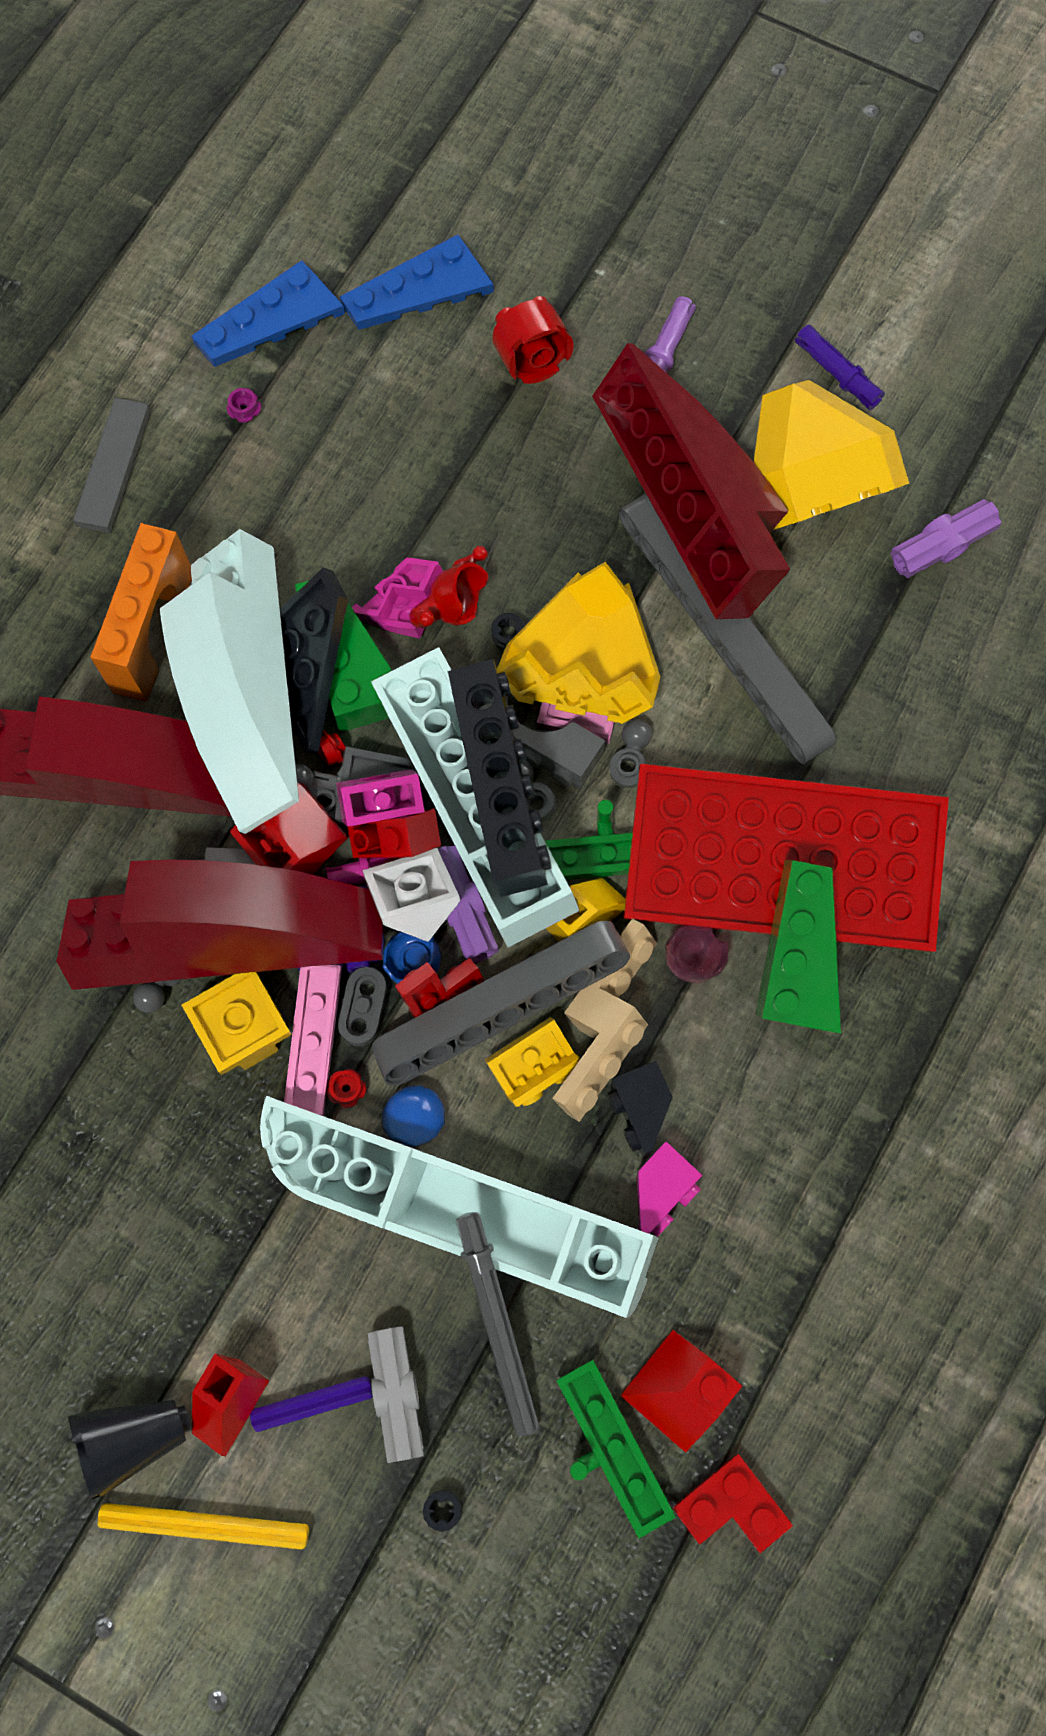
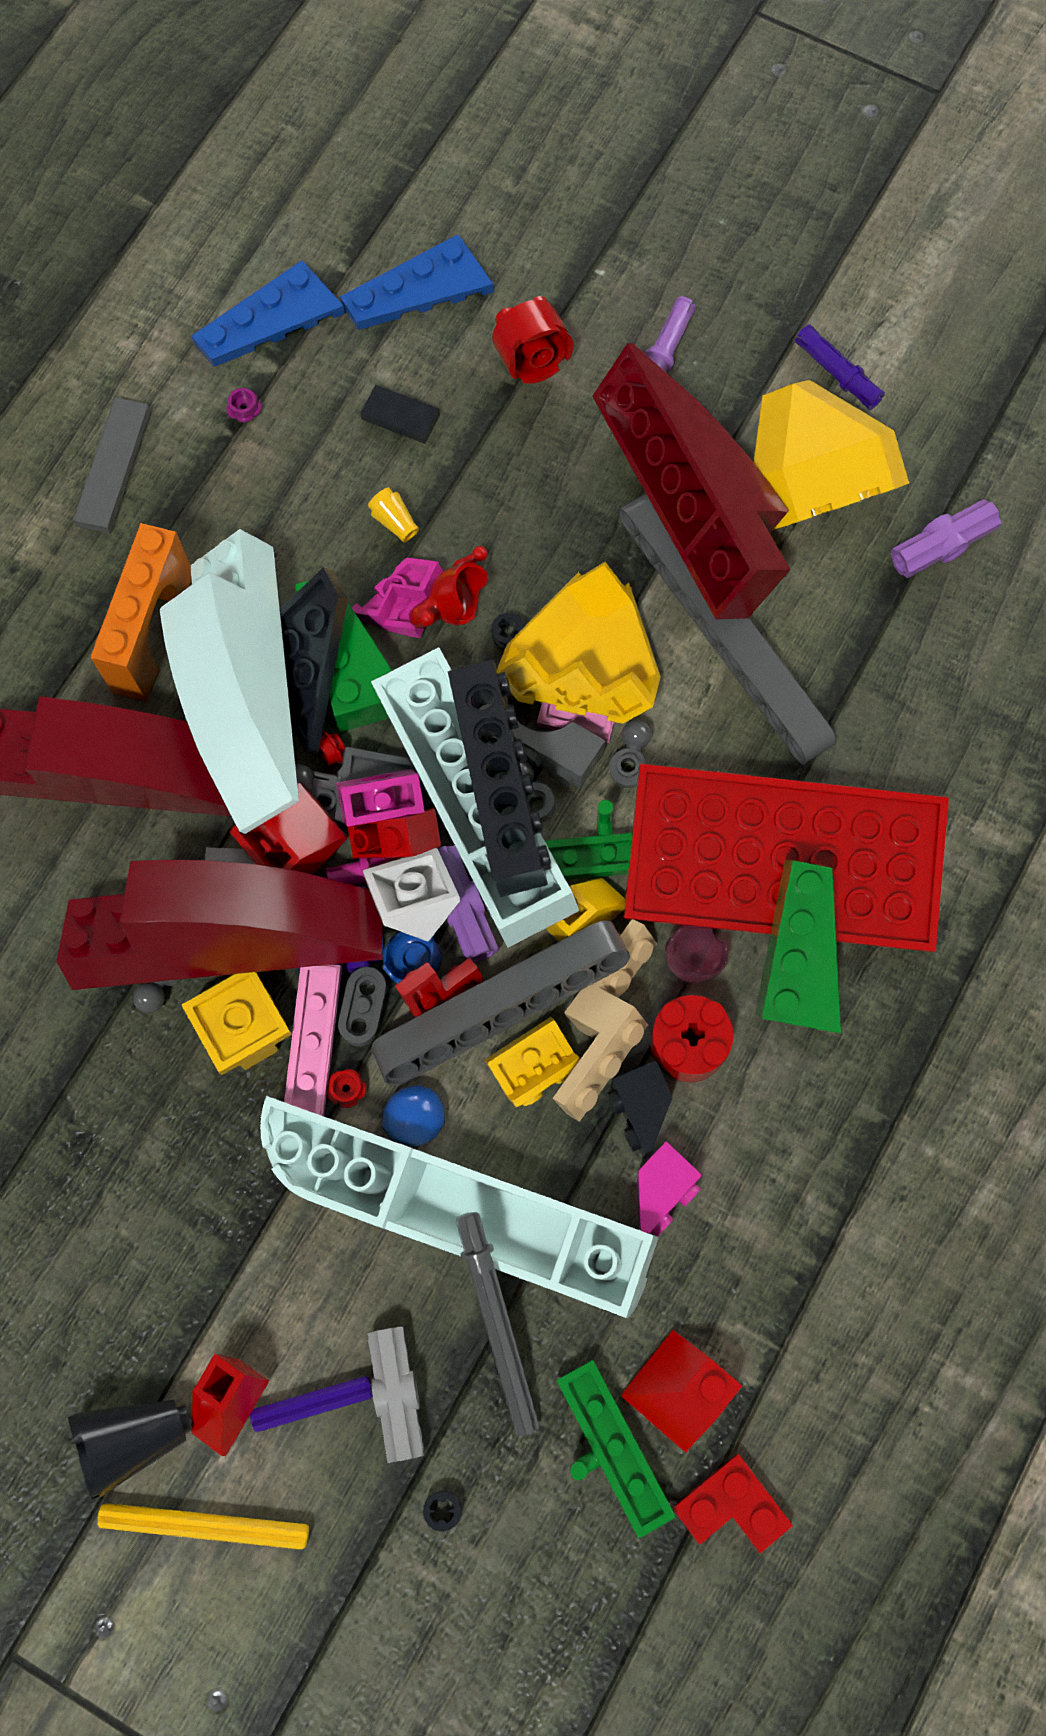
none -> black tile [360,385,440,444]
none -> yellow cone [368,487,419,543]
none -> red brick [650,995,733,1083]

